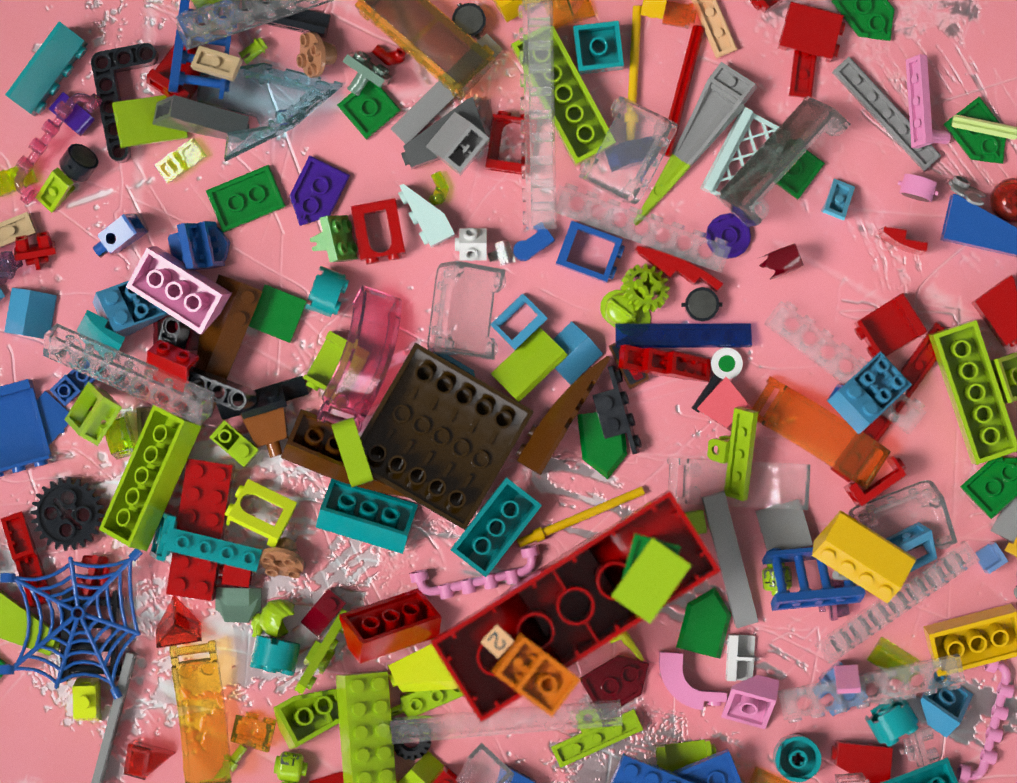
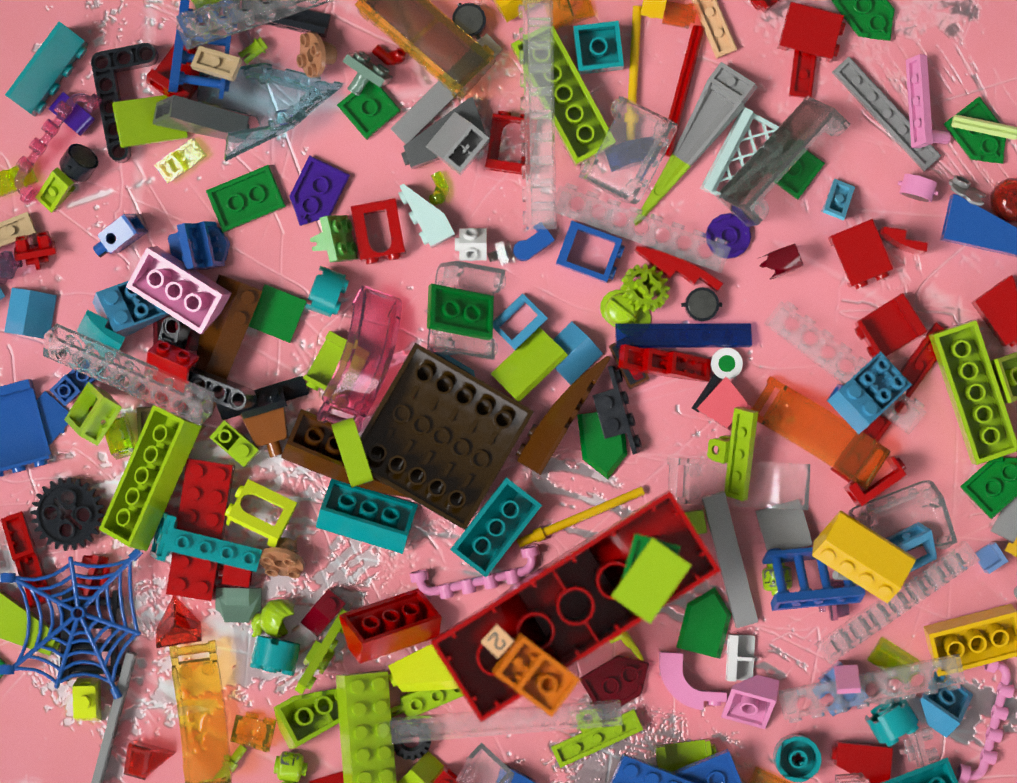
none -> green tile [427,283,494,341]
none -> red panel [828,219,893,289]

